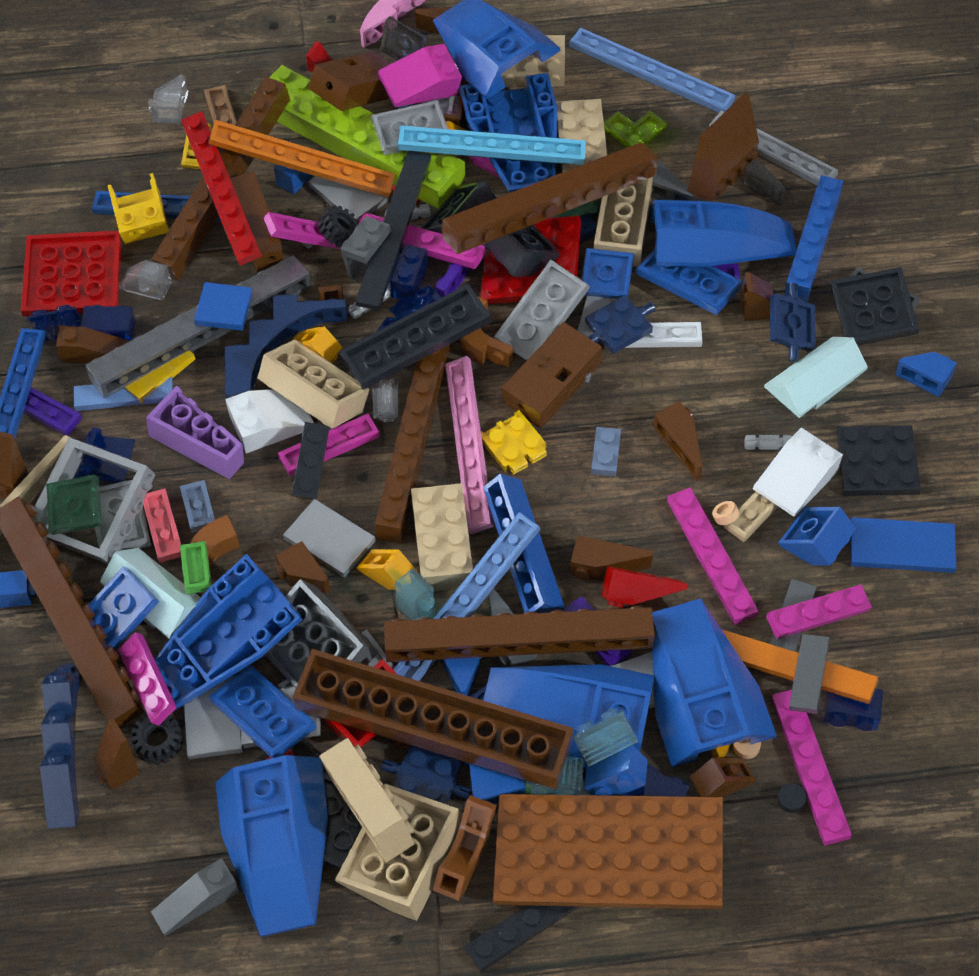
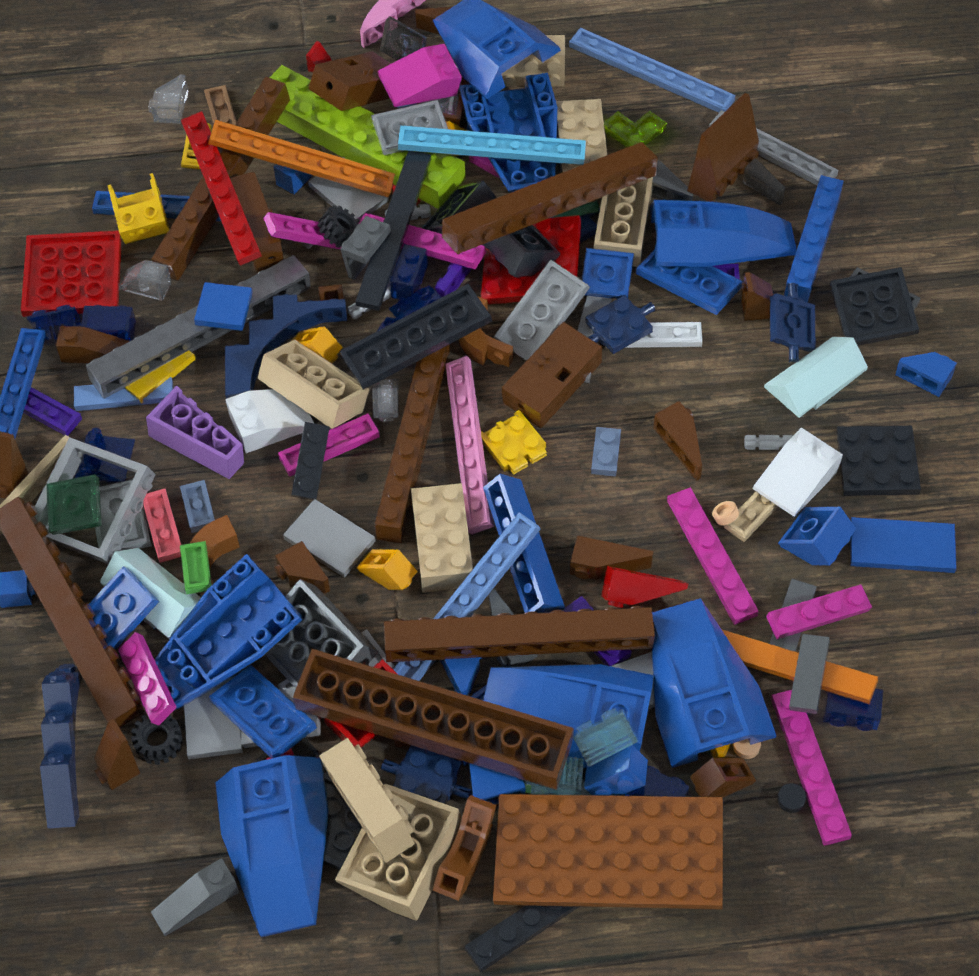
clear light blue brick [394,569,436,620] -> none

